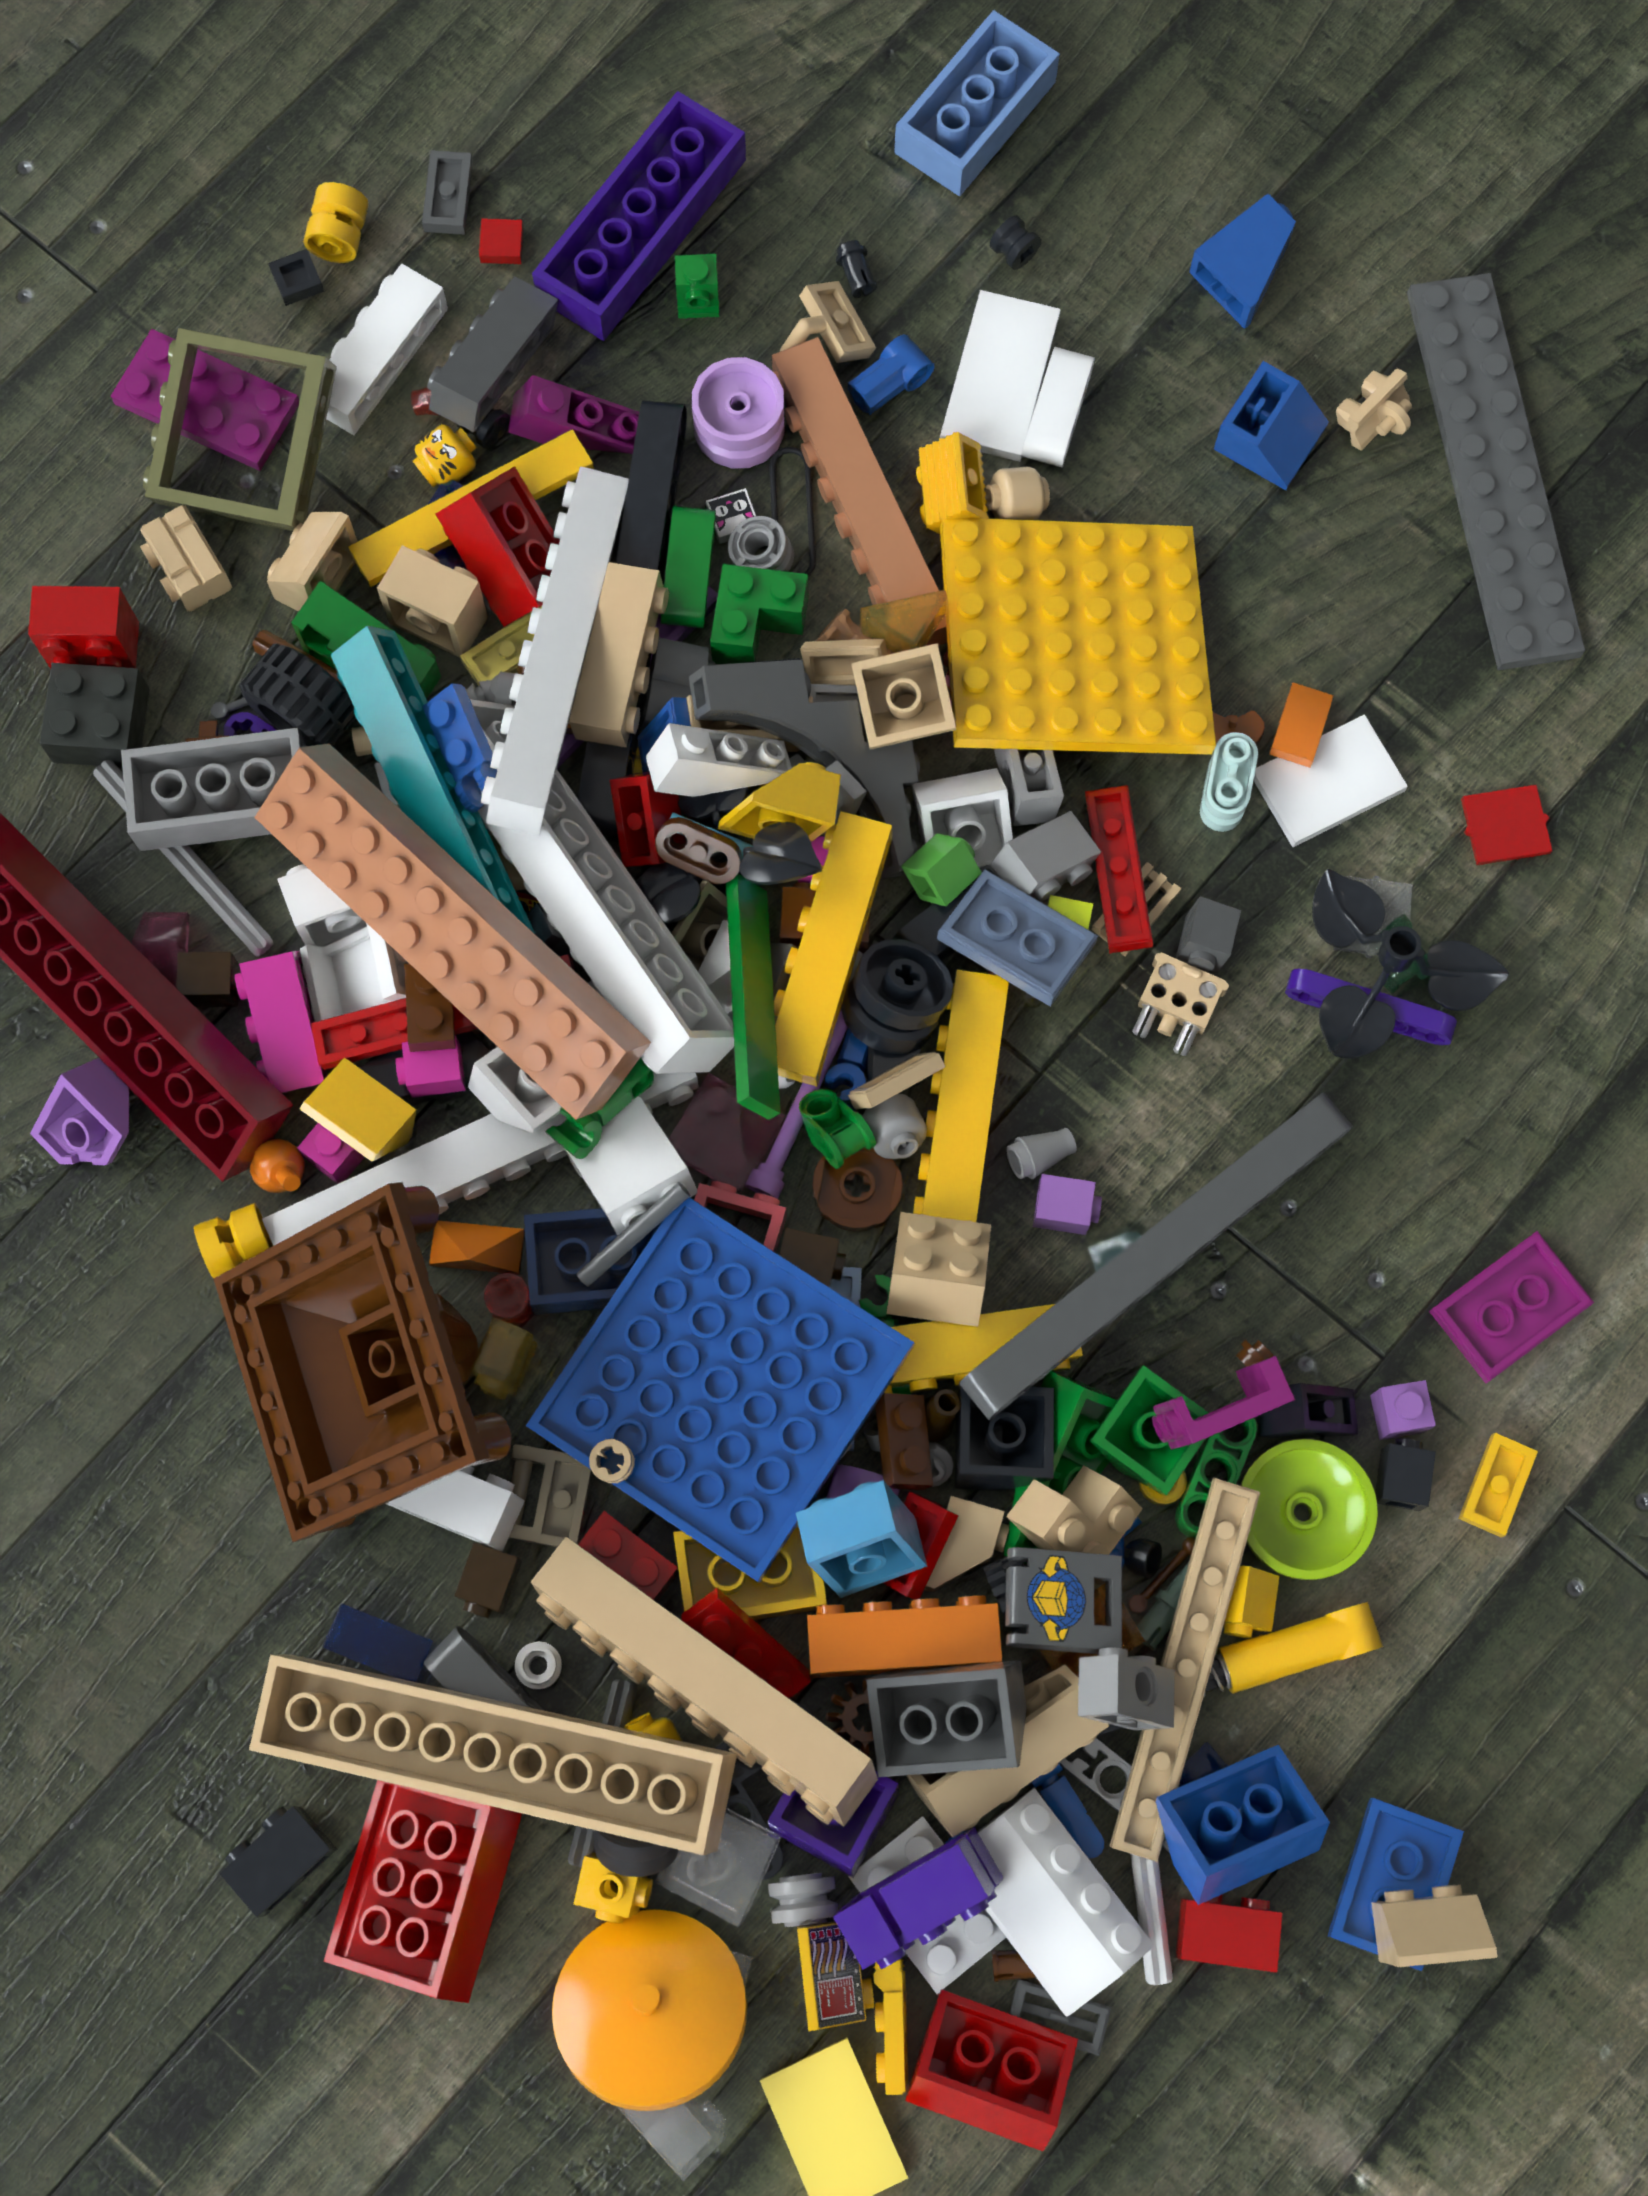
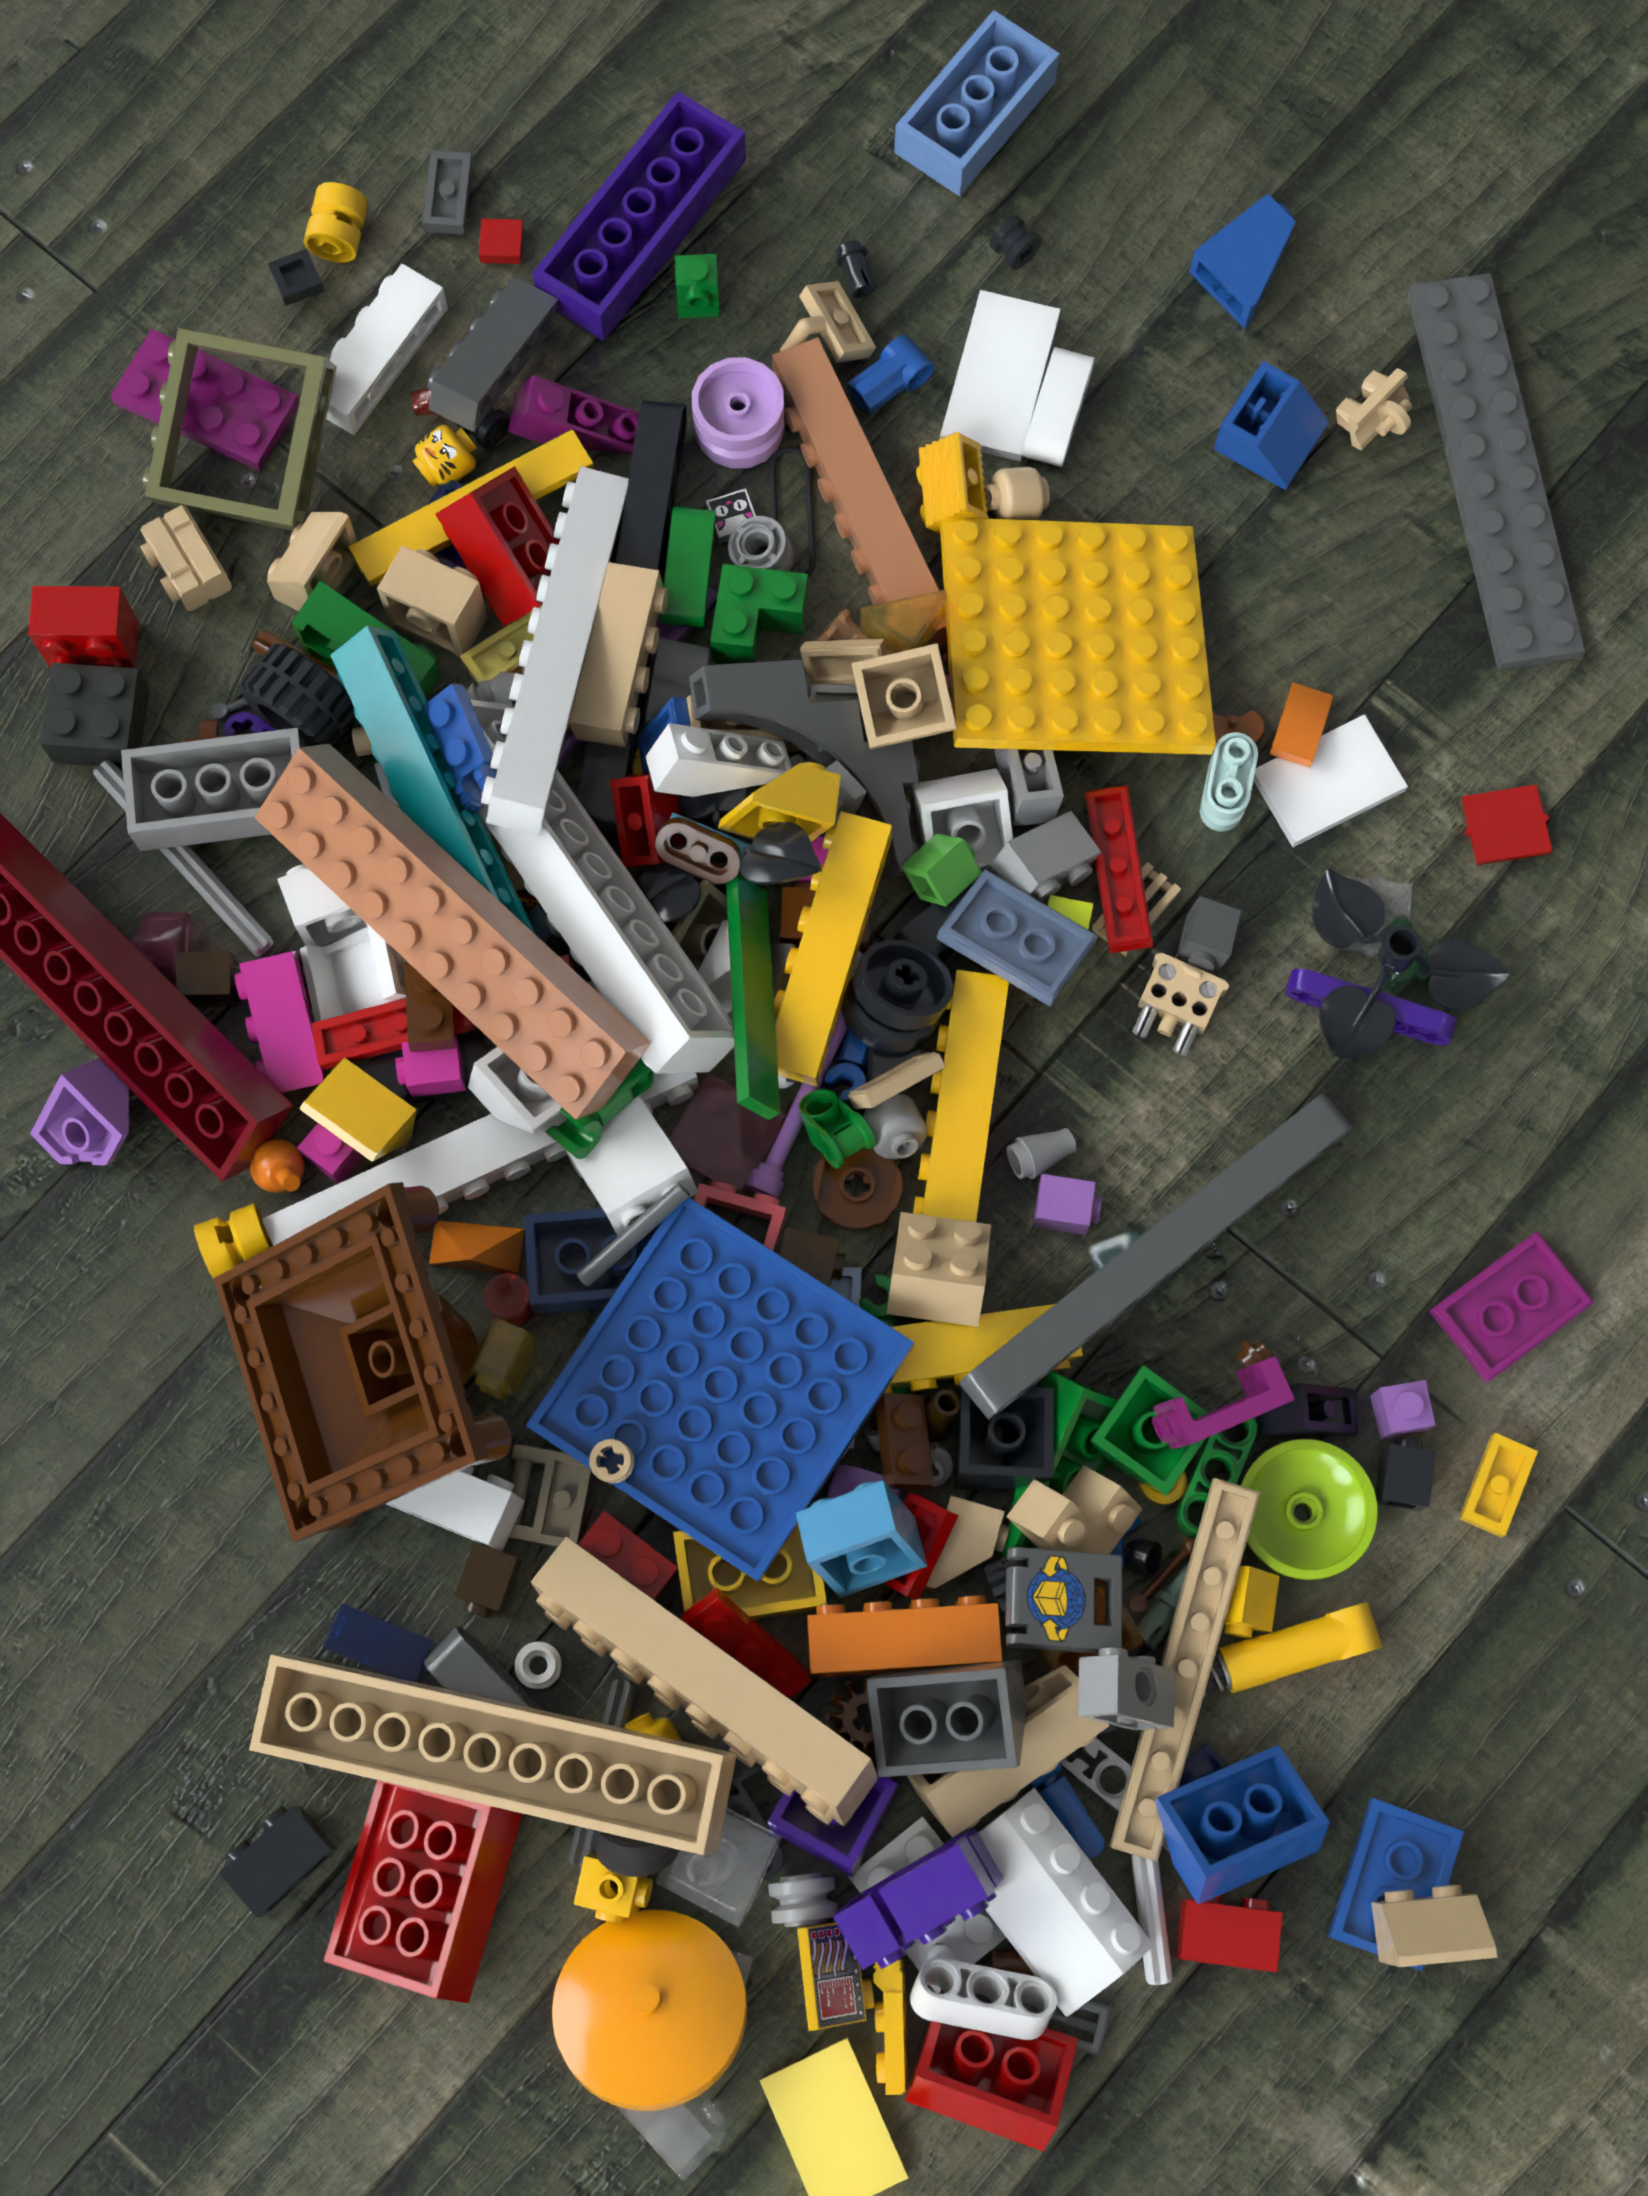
none -> white beam [910,1958,1057,2040]

